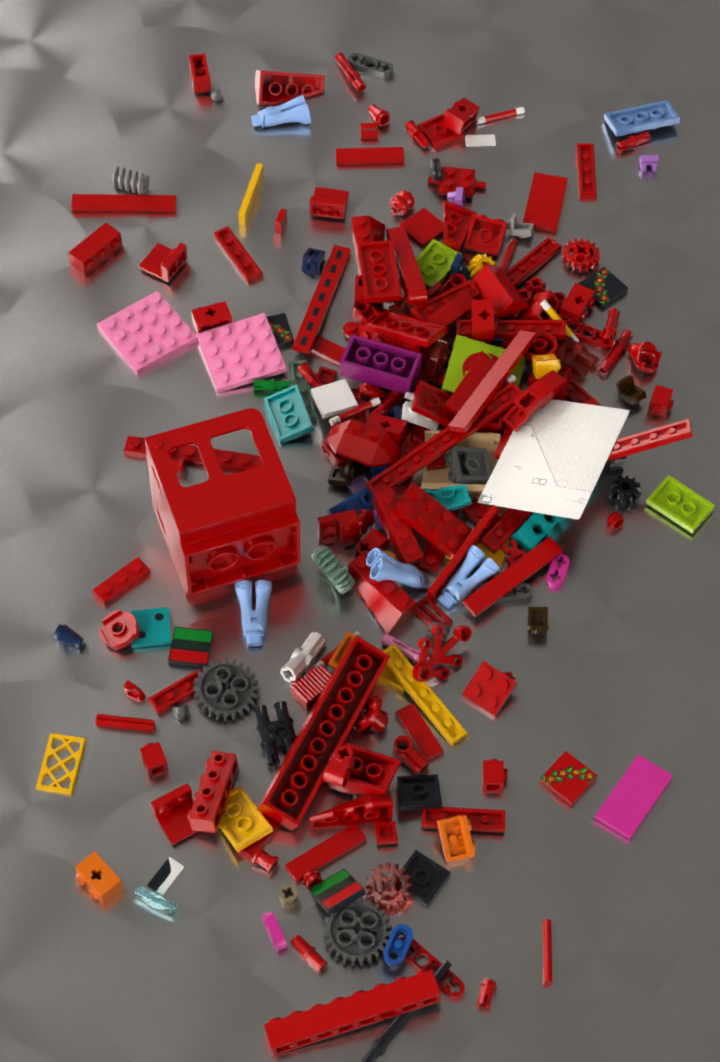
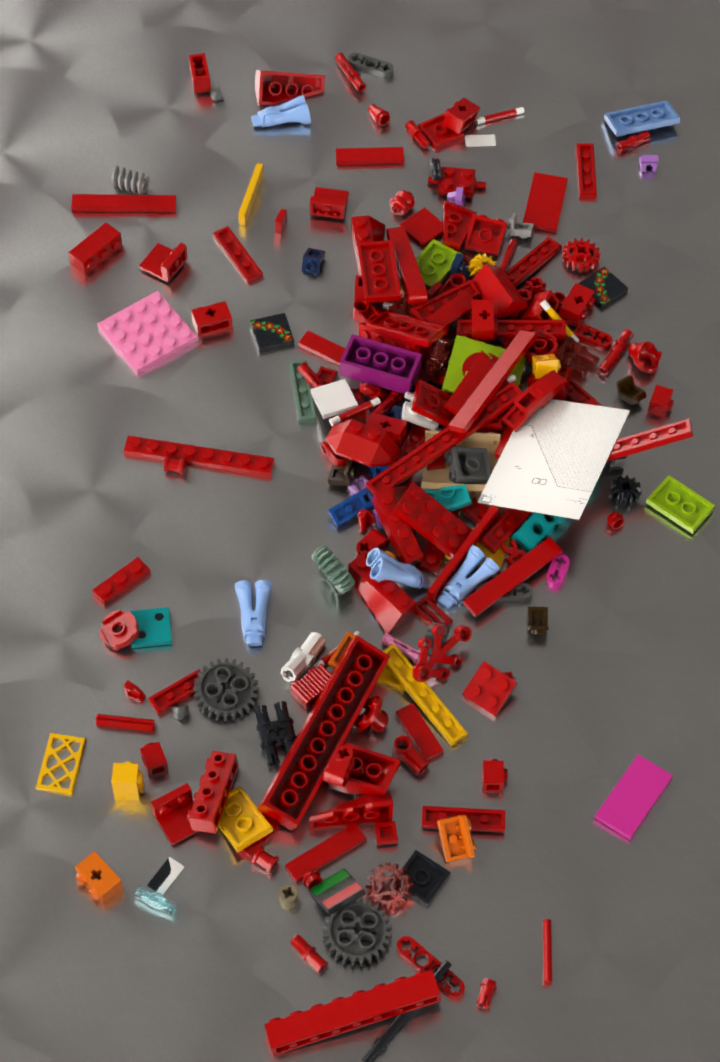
dark blue cone [53,624,84,649] -> none
red piece [145,408,301,598] -> none
tile [168,626,214,668] -> none
bright pink plate [196,313,287,393] -> none
green pin [254,378,291,393] -> none
dark pink beam [262,911,288,952] -> none
teal tile [264,384,315,445] -> none
red tile [292,245,351,354] -> none
red plate [317,509,363,547] -> none
red plate [343,321,359,338] -> none
red tile [360,123,378,140] -> none
blue plate [383,924,413,967] -> none
black tile [397,774,442,811] -> none
red tile [540,751,598,806] -> none
red pin [602,308,620,347] -> none
none -> yellow brick [111,761,145,801]

